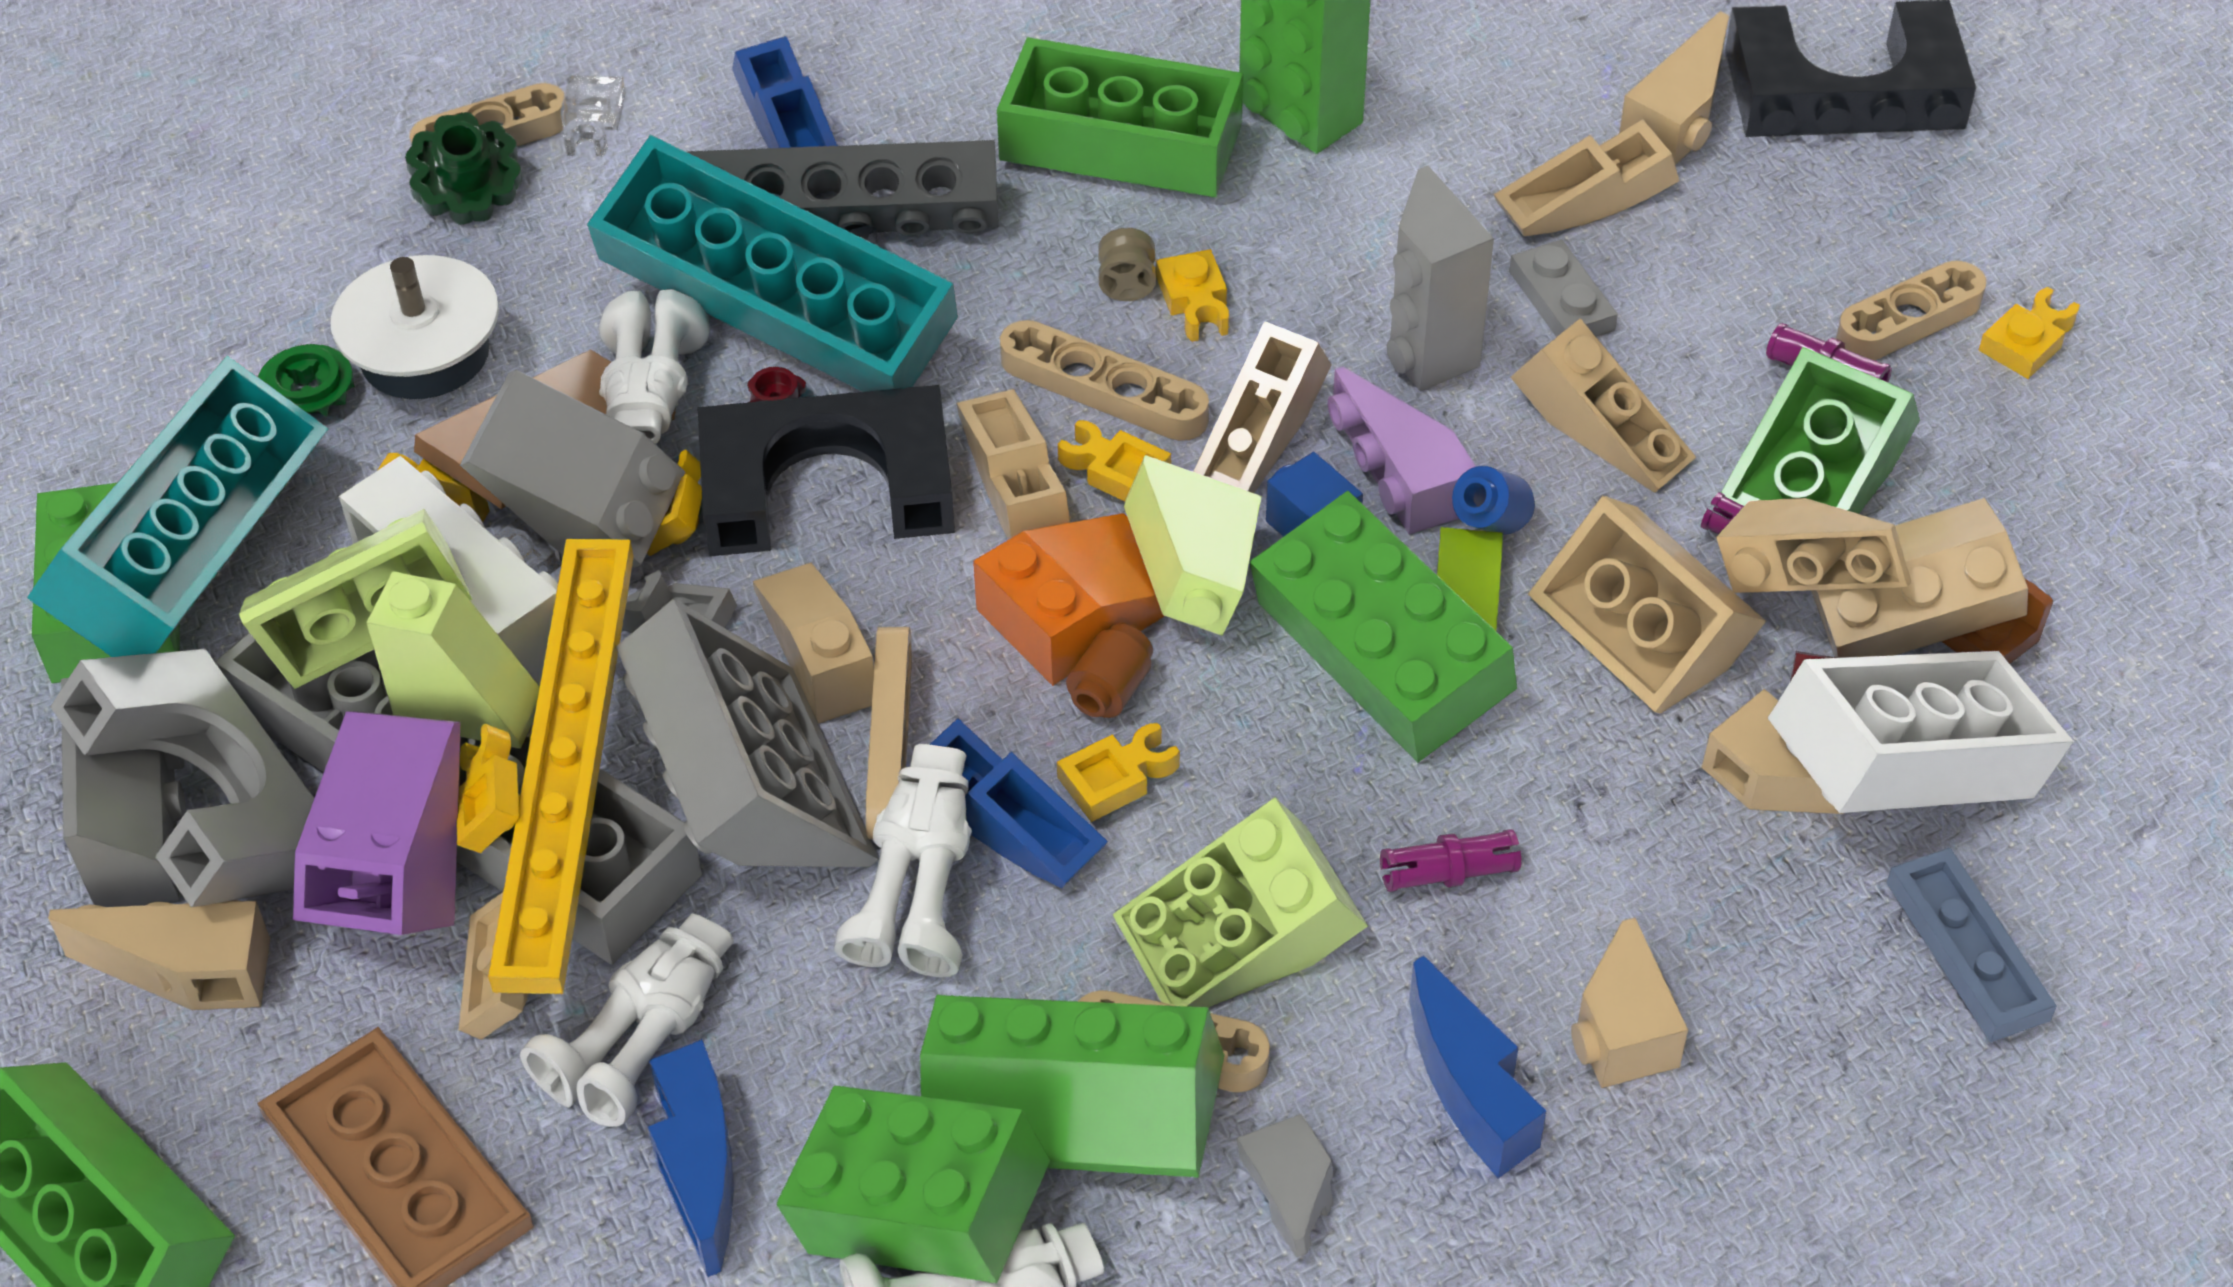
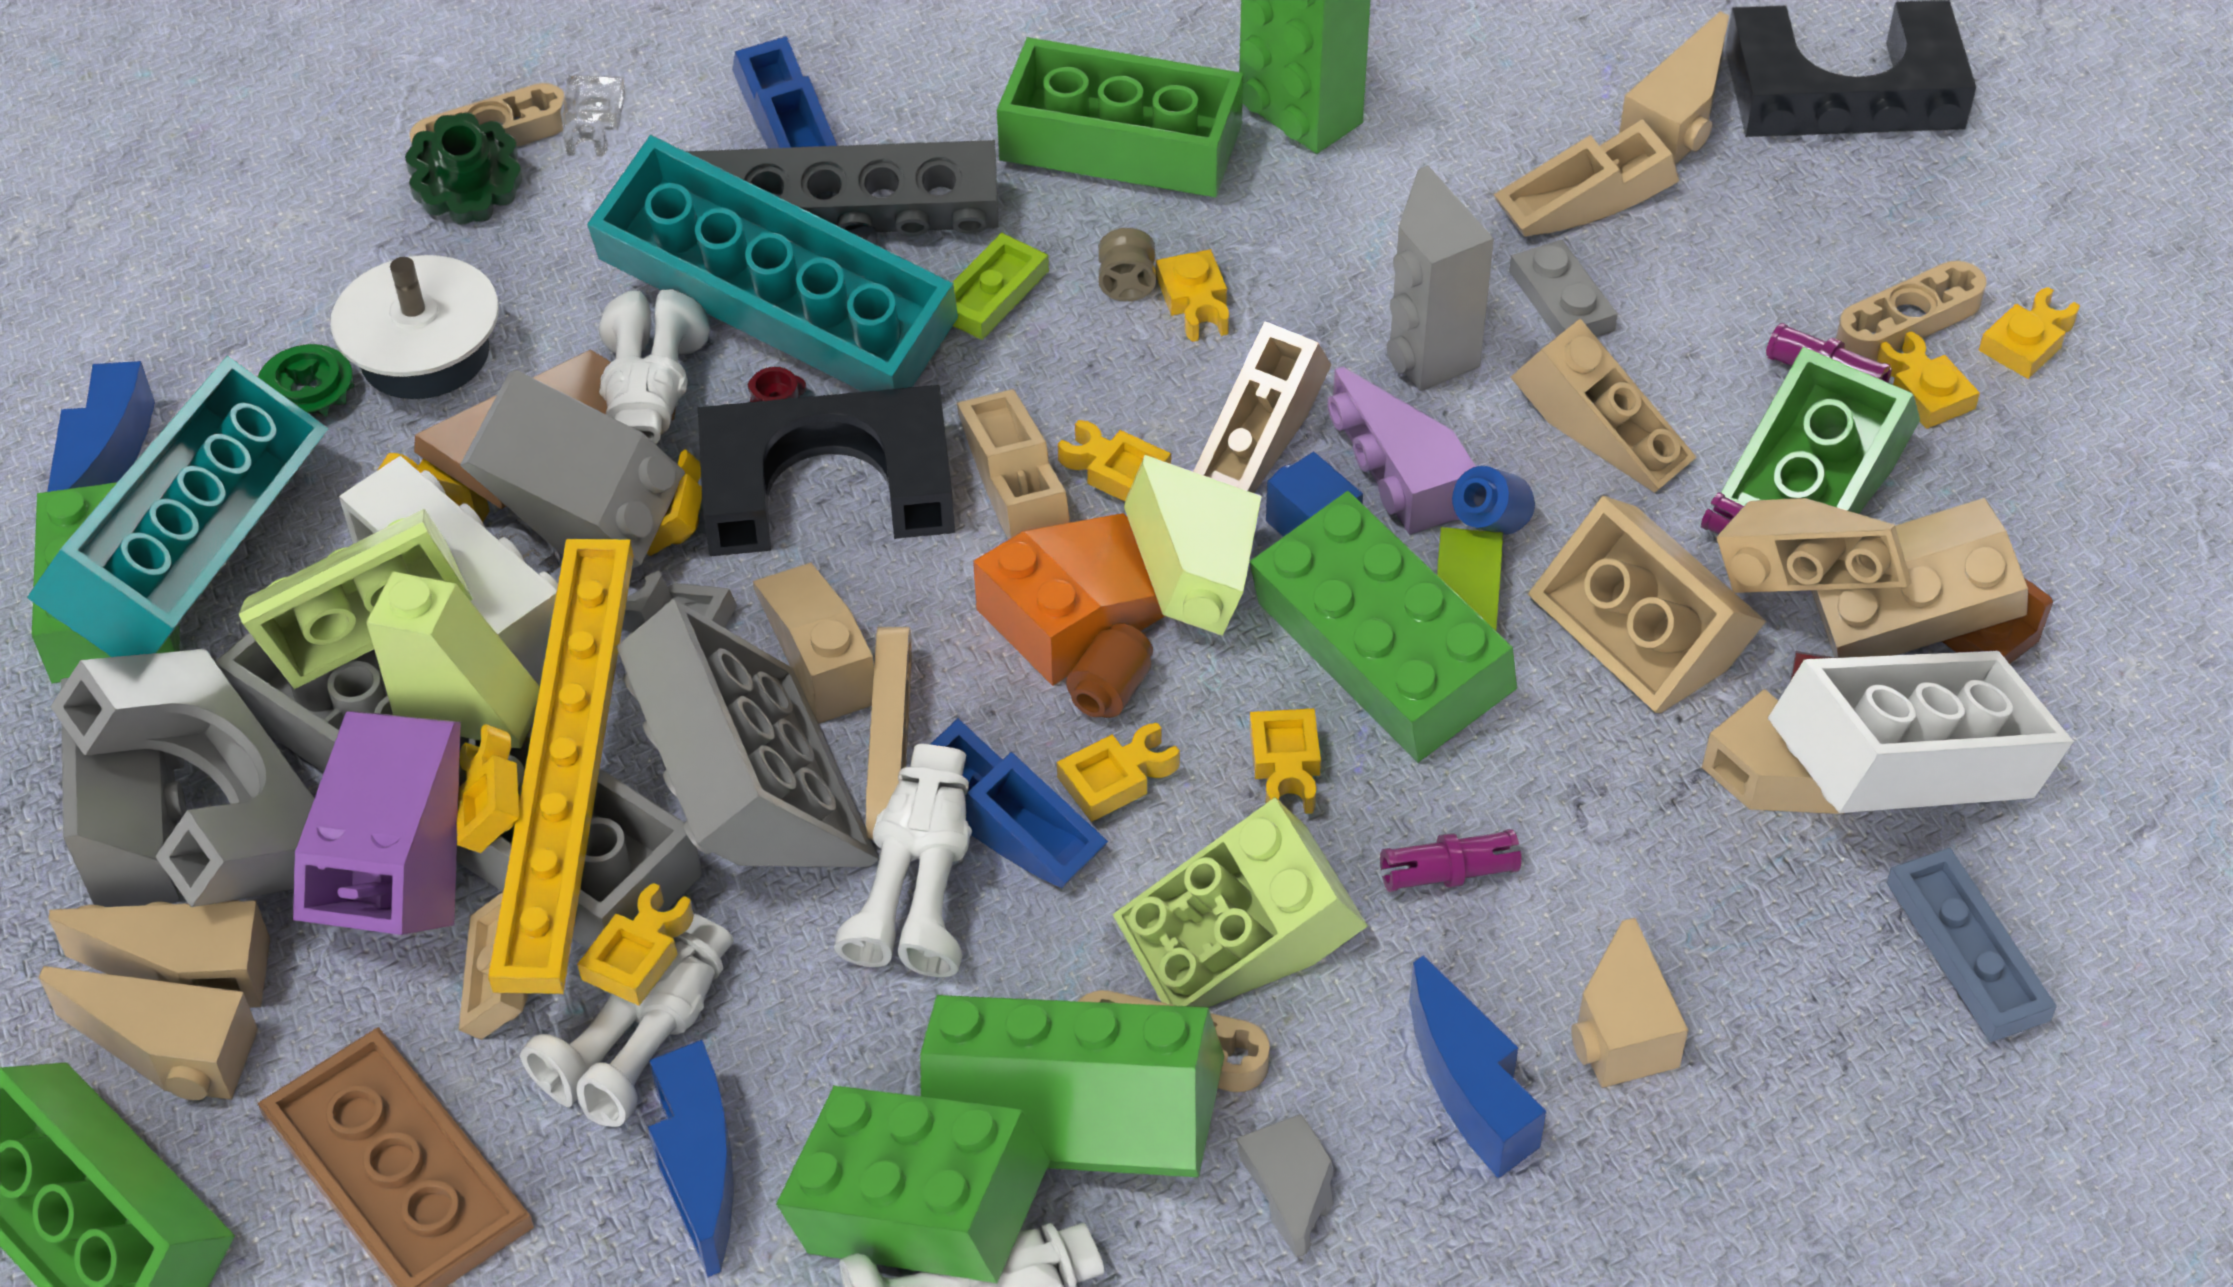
tan beam [1000,320,1209,441] -> none
none -> tan slope [38,966,258,1100]
none -> blue slope [47,361,155,492]
none -> yellow plate [577,883,694,1006]
none -> lime plate [952,232,1049,340]
none -> yellow plate [1249,708,1321,814]
none -> yellow plate [1877,331,1980,429]

